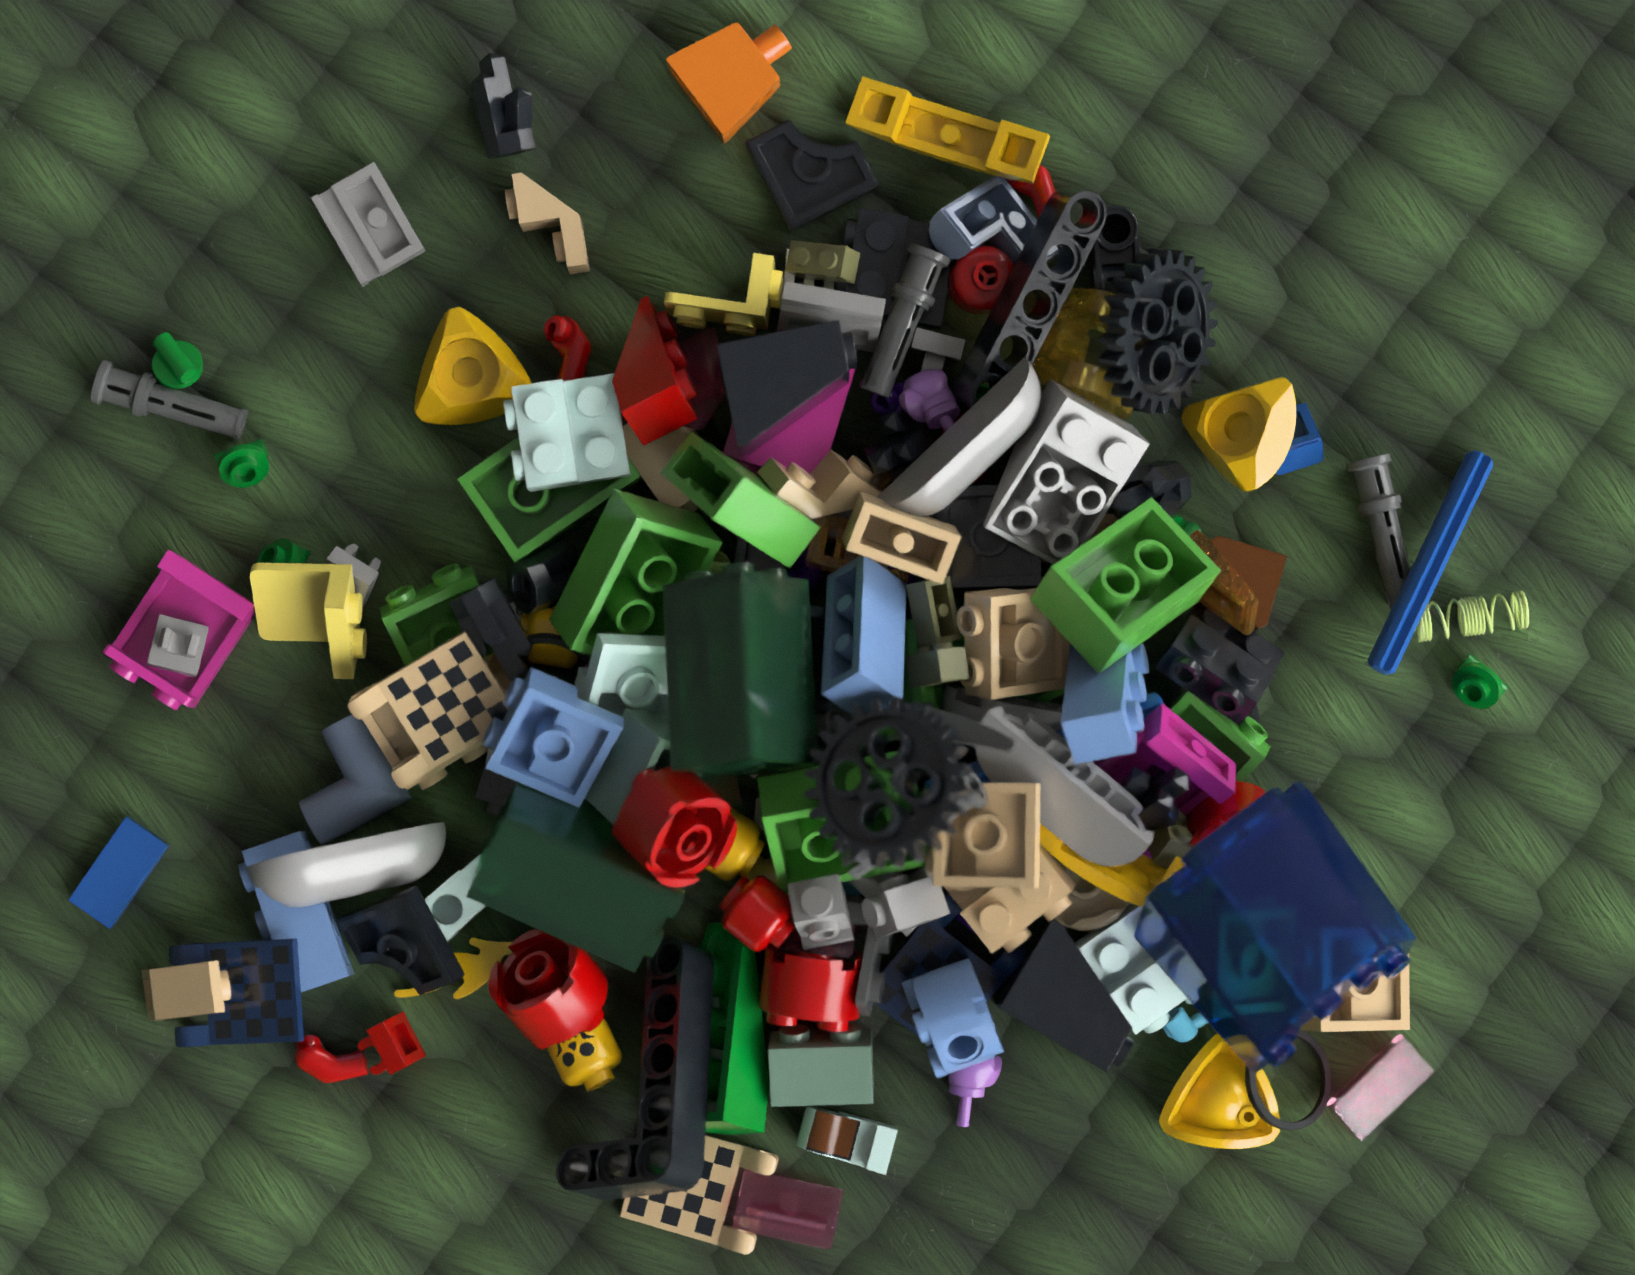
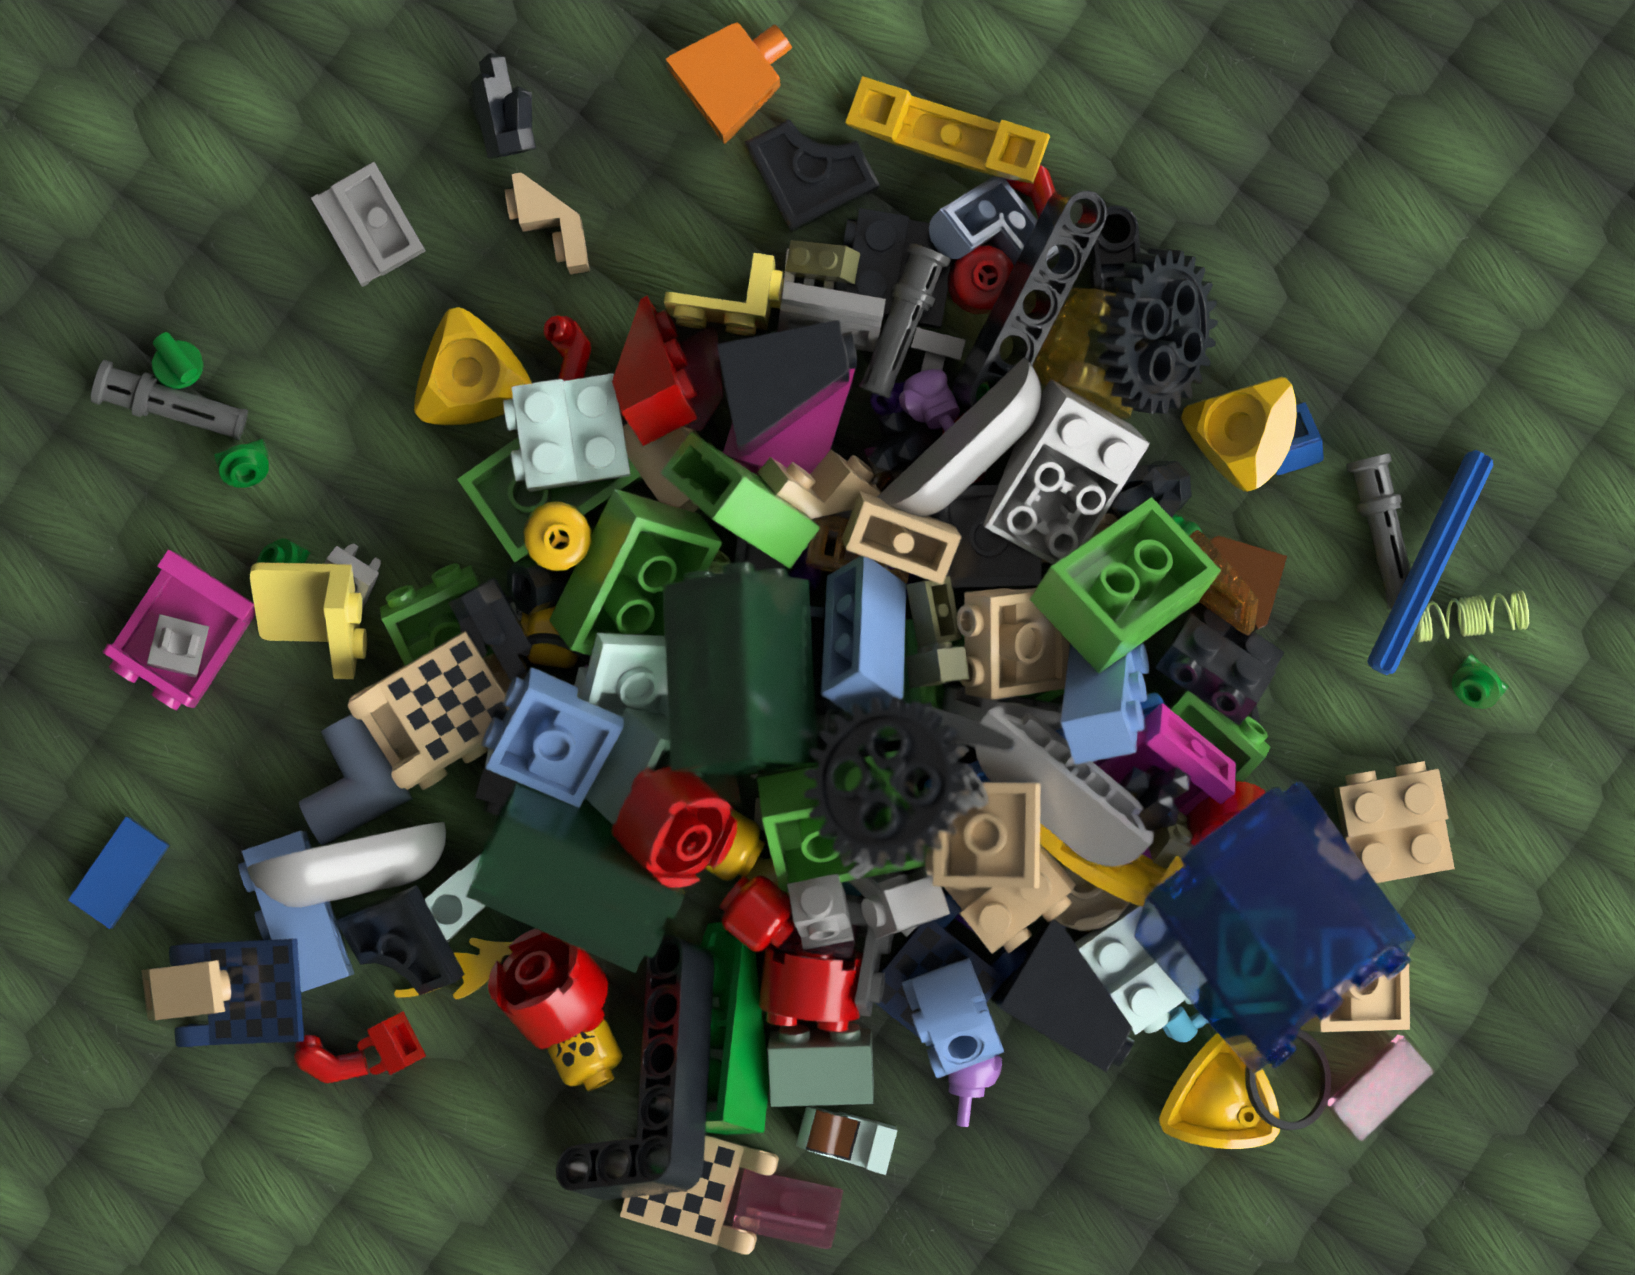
none -> yellow head [523,502,591,571]
none -> tan plate [1334,761,1455,887]

